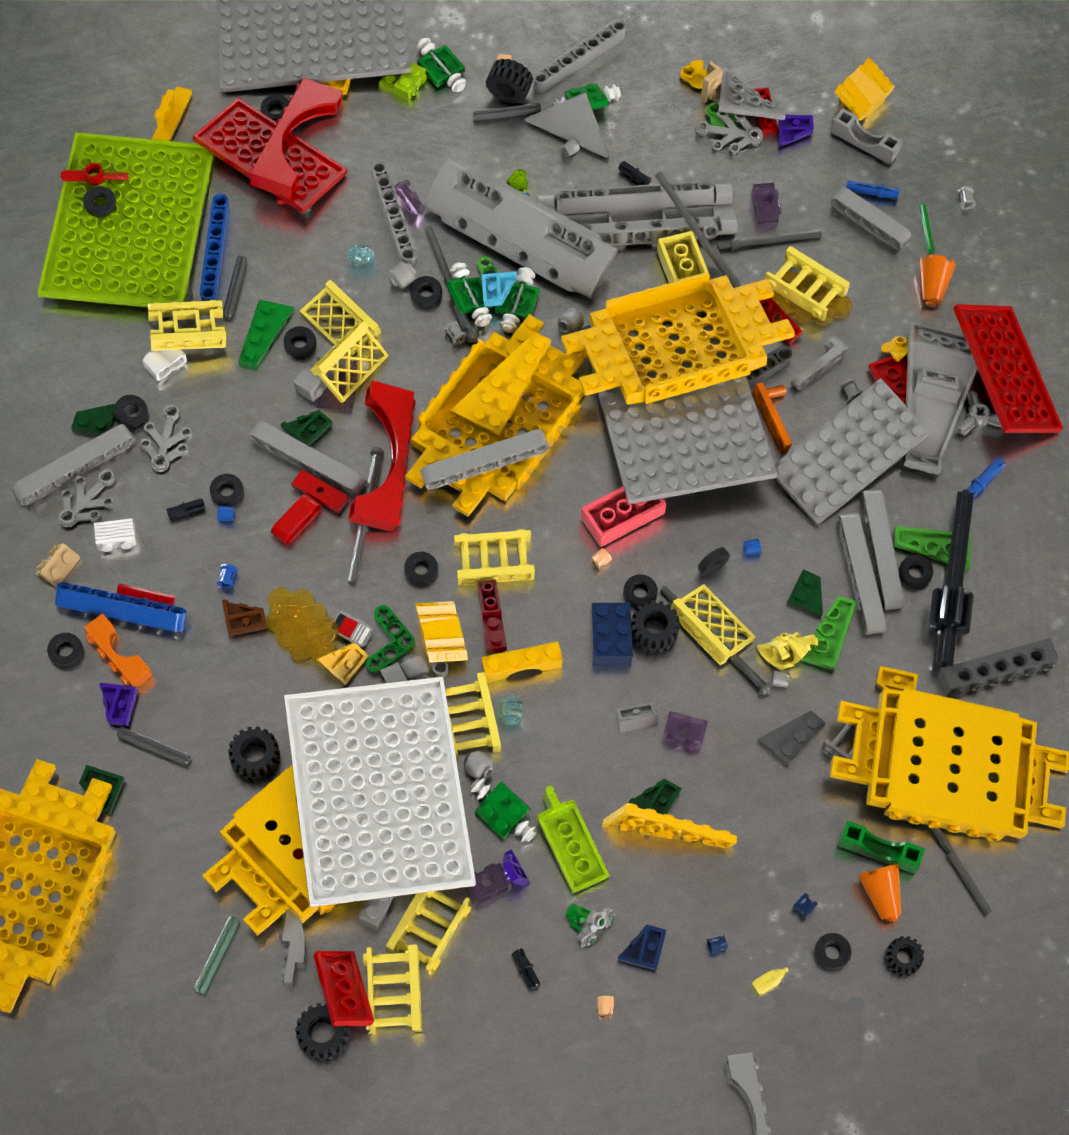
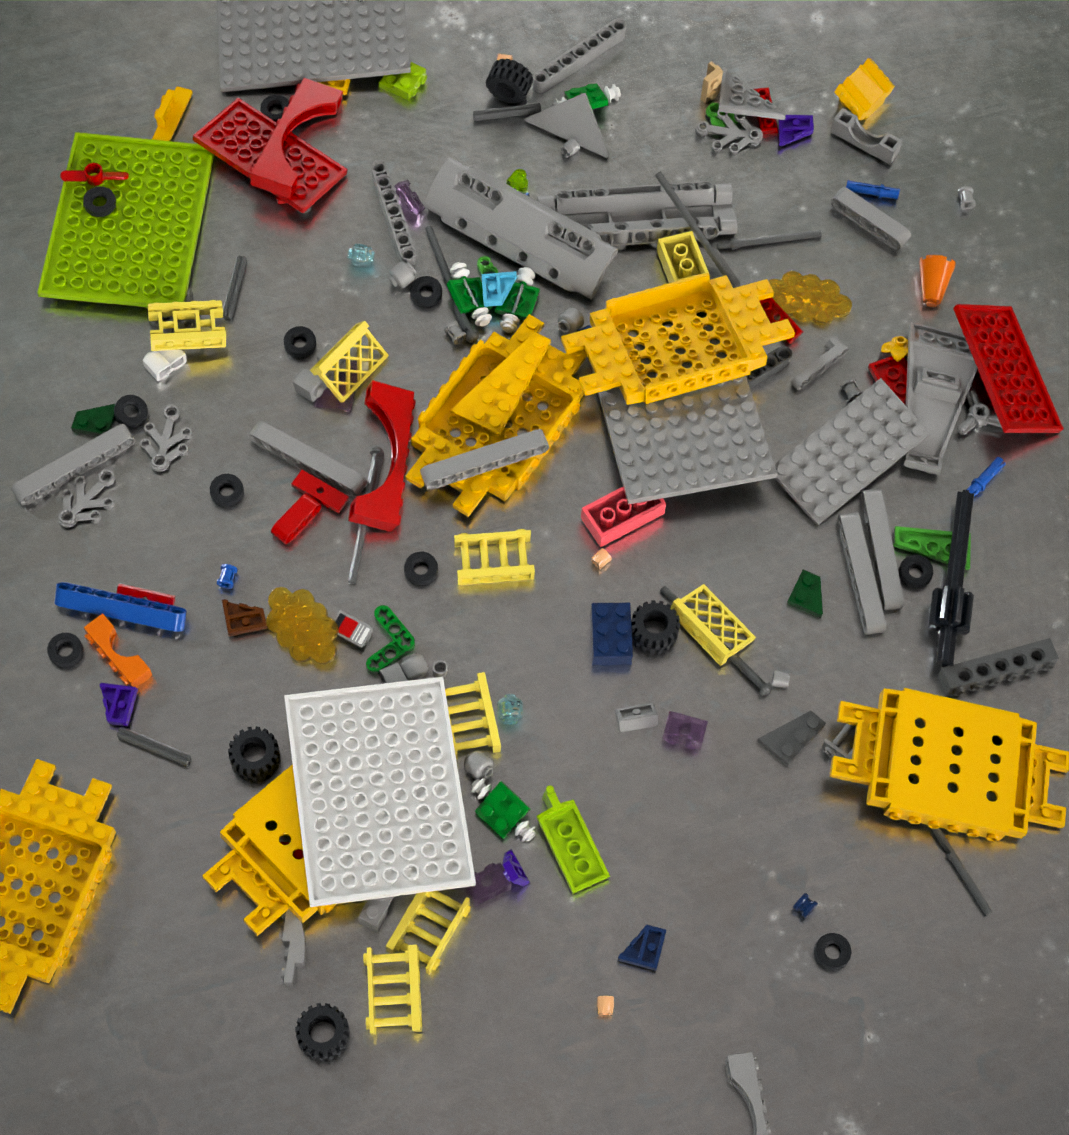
tan bracket [35,543,81,587] -> none
dark green wing [79,765,125,815] -> none
white brick [94,518,137,552] -> none
black axle [166,498,205,520] -> none
sand green axle [194,916,239,994] -> none
blue beam [200,194,230,301] -> none
blue hose [217,506,235,521] -> none
green wing [238,299,295,368] -> none
dark green wing [280,410,333,446] -> none
light yellow fence [300,280,382,357] -> none
red plate [313,951,374,1026] -> none
yellow wing [316,643,368,685] -> none
yellow slope [415,601,468,662] -> none
green plate [417,38,466,92] -> none
dark red slope [477,580,507,653] -> none
yellow arch [481,641,563,683] -> none
black axle [511,948,540,989] -> none
light grey plant [565,903,615,948] -> none
yellow wing [602,803,737,848] -> none
black axle [618,161,652,185] -> none
black tyre [623,574,658,608] -> none
dark green wing [628,778,682,815] -> none
yellow plate [680,60,707,89] -> none
black tyre [698,547,730,576] -> none
dark blue hose [707,935,728,955] -> none
blue hose [743,539,761,556] -> none
clear purple brick [751,182,782,224] -> none
orange piece [752,382,792,455] -> none
light yellow piece [752,967,789,994] -> none
light yellow helmet [757,632,818,670] -> none
light yellow fence [765,246,850,321] -> none
bright green wing [800,596,857,671] -> none
green arch [838,820,925,874] -> none
orange cone [858,864,901,923] -> none
yellow wing [876,666,918,691] -> none
black tyre [885,936,924,976] -> none
green bar [919,204,935,253] -> none

